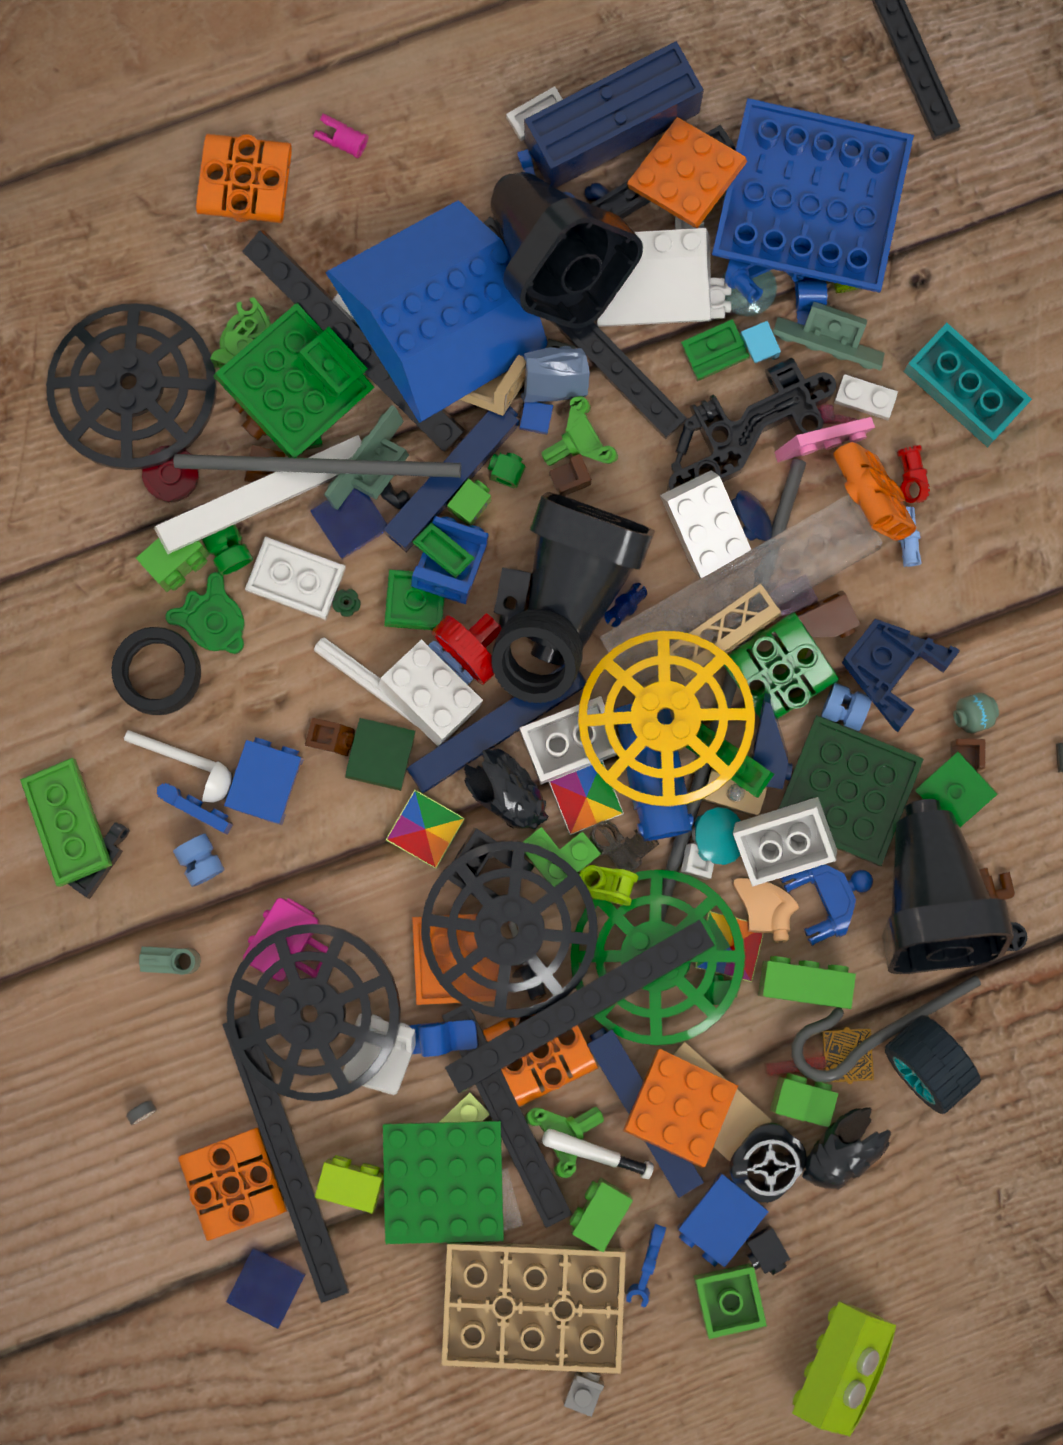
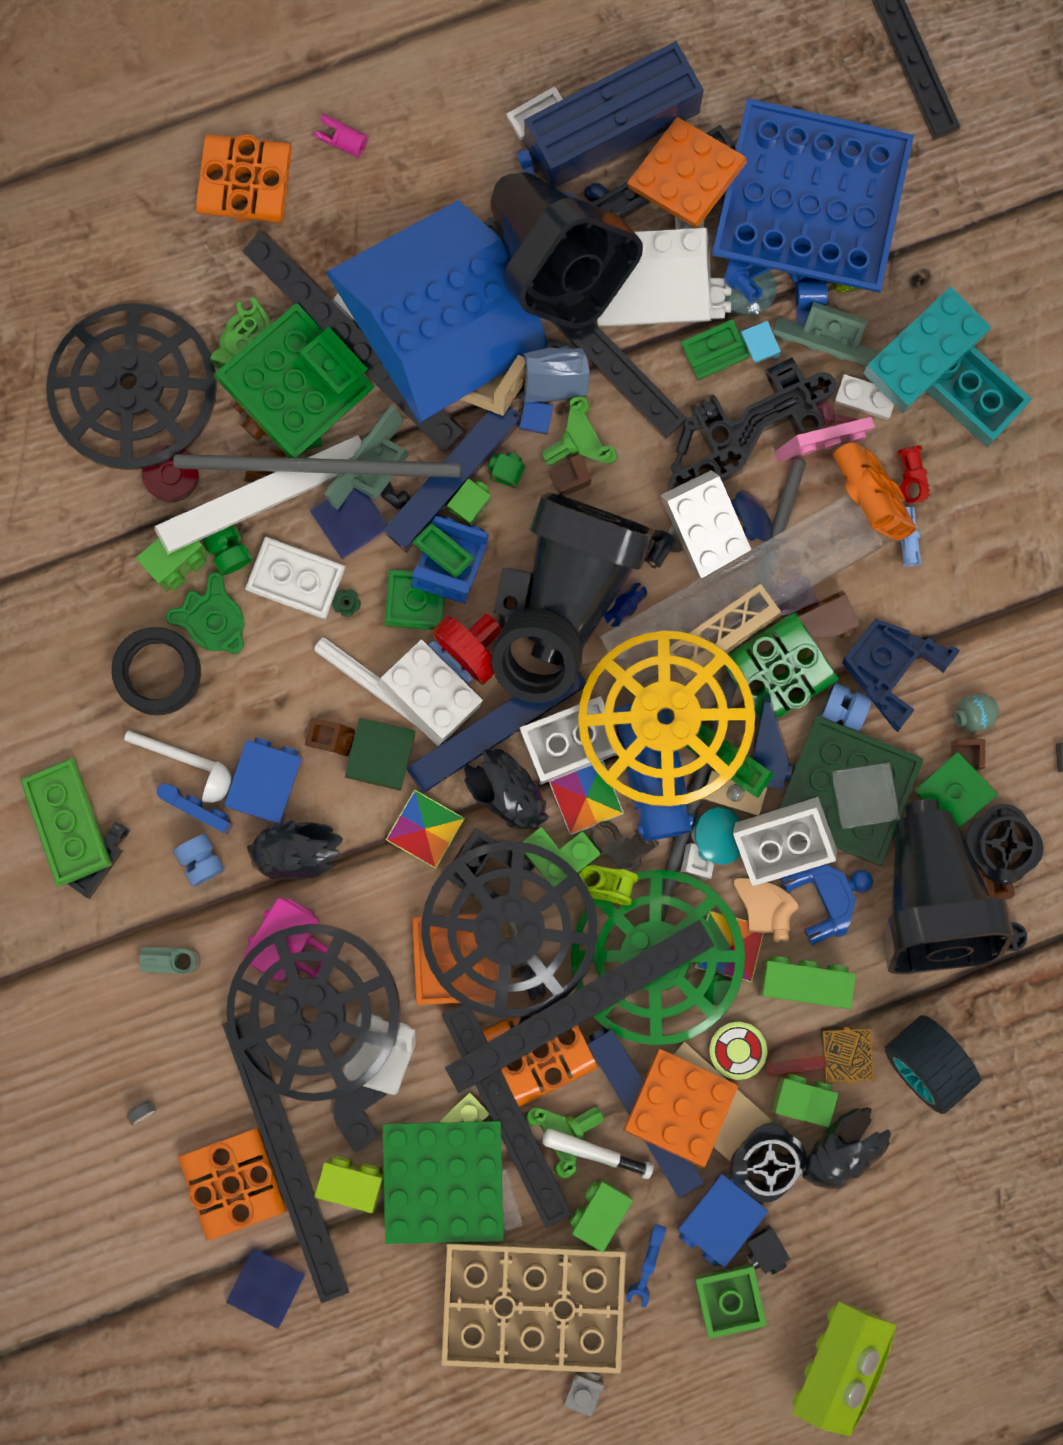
blue piece [408,1020,478,1057] -> none
dark grey piece [791,975,981,1082] -> none
none -> black head [247,820,343,881]
none -> black plate [334,1086,388,1153]
none -> black piece [645,524,682,569]
none -> tile [709,1021,768,1080]
none -> clear plate [831,762,900,829]
none -> teal brick [863,286,992,414]
none -> black piece [965,804,1044,885]

